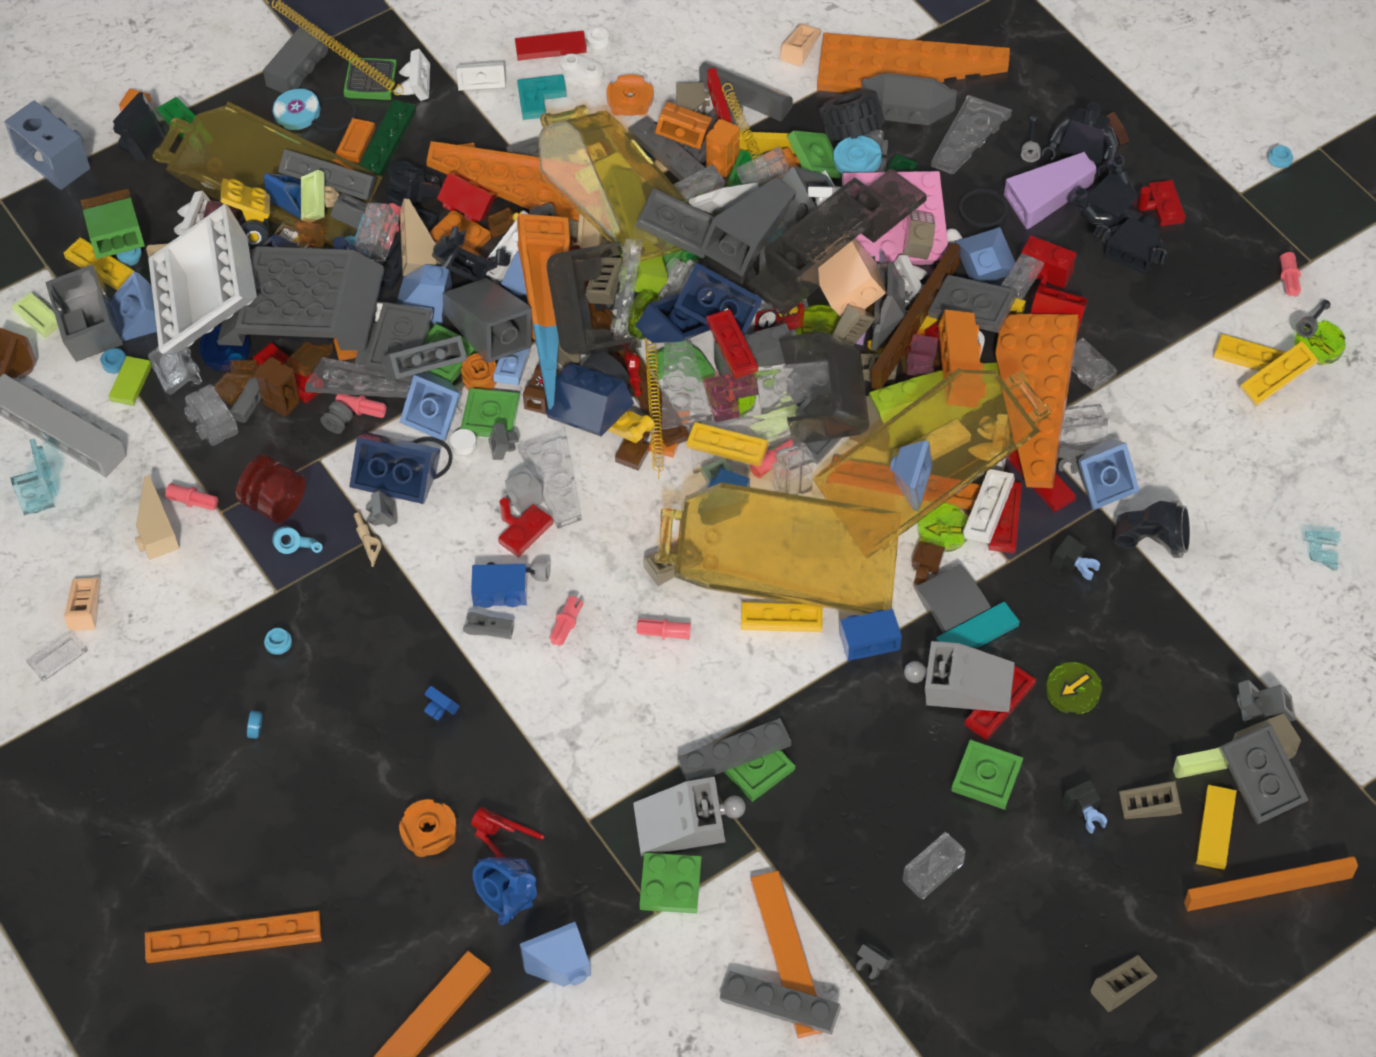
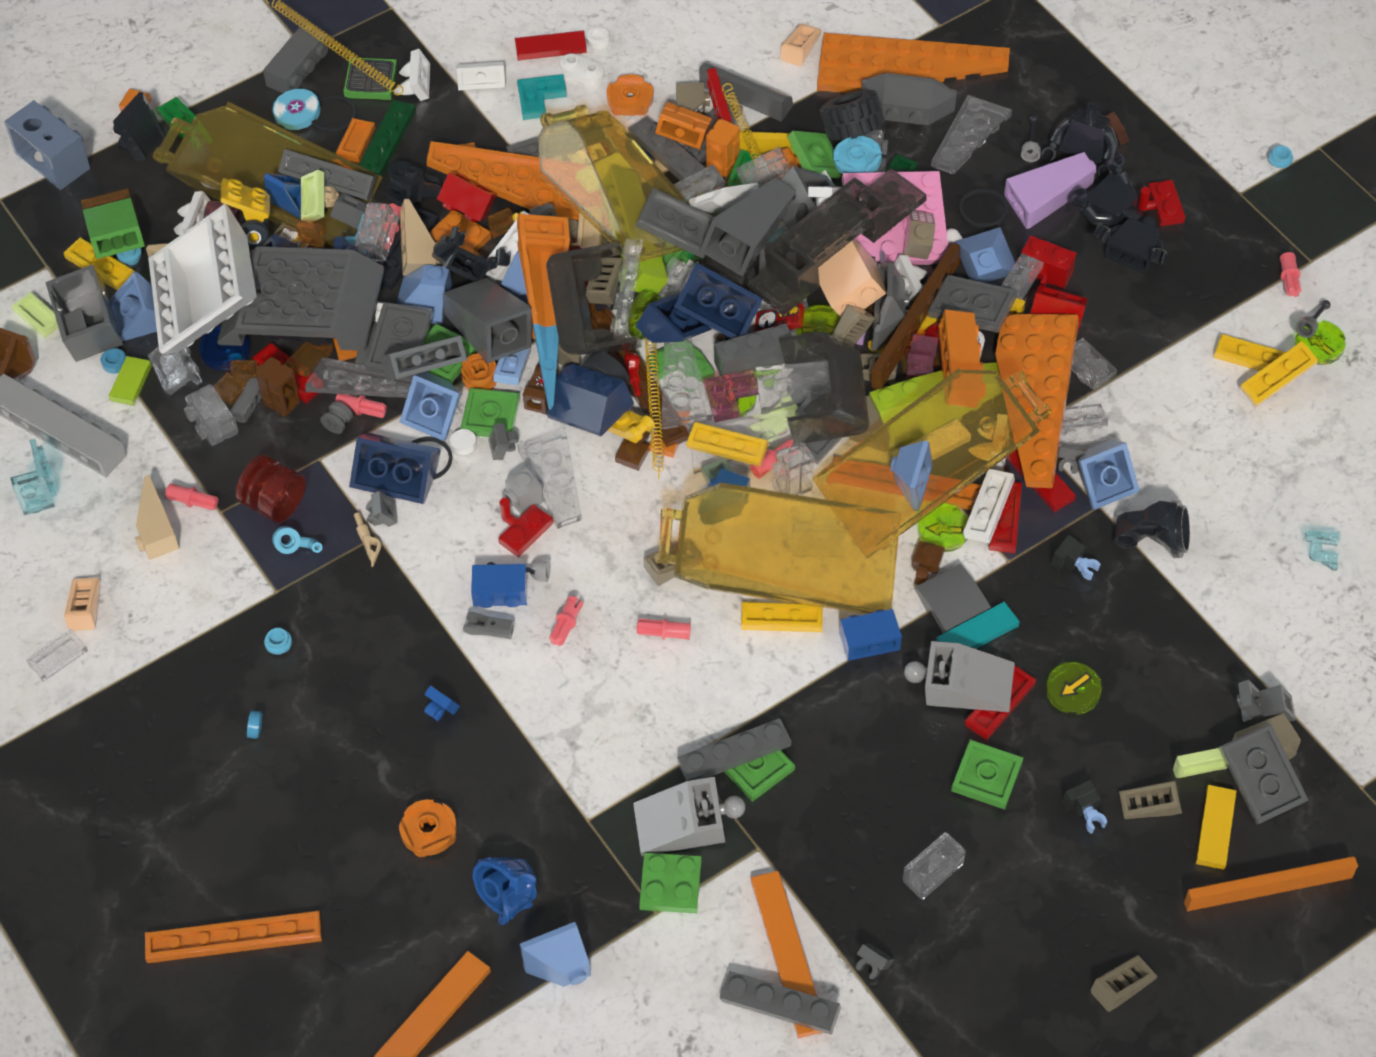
red plant [471,807,544,858] -> none
red tile [706,309,758,379] -> none

